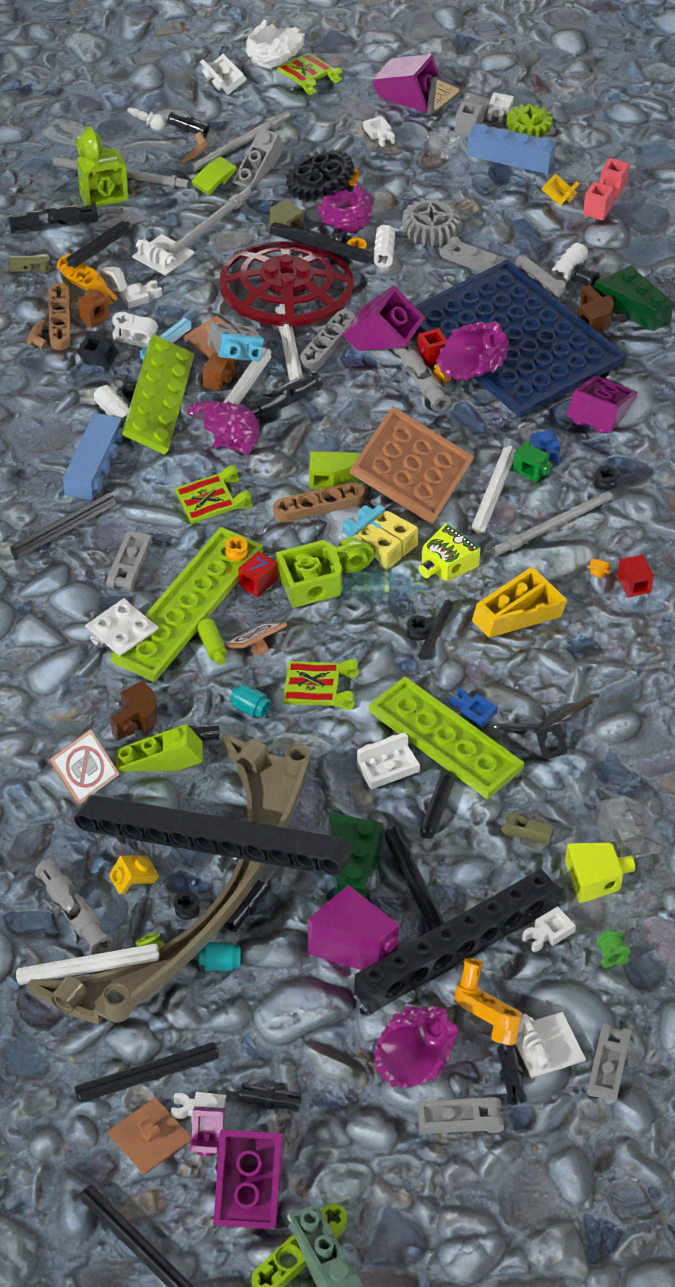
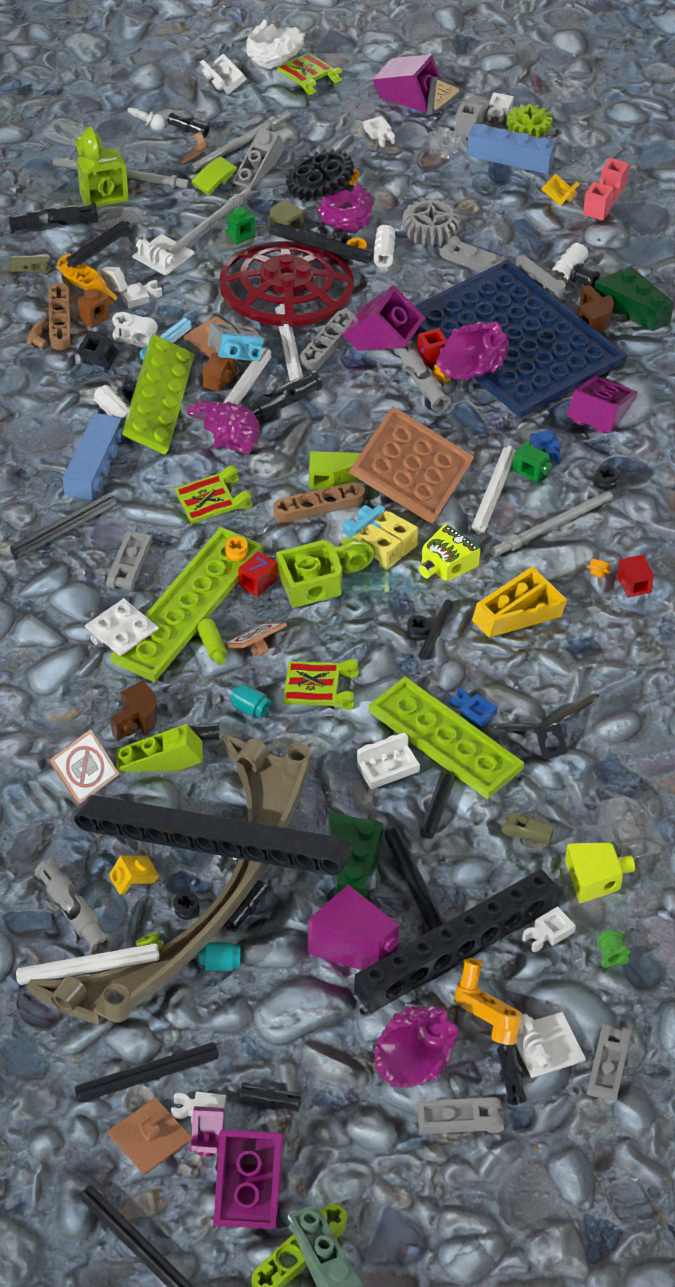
none -> green brick [225,207,255,245]

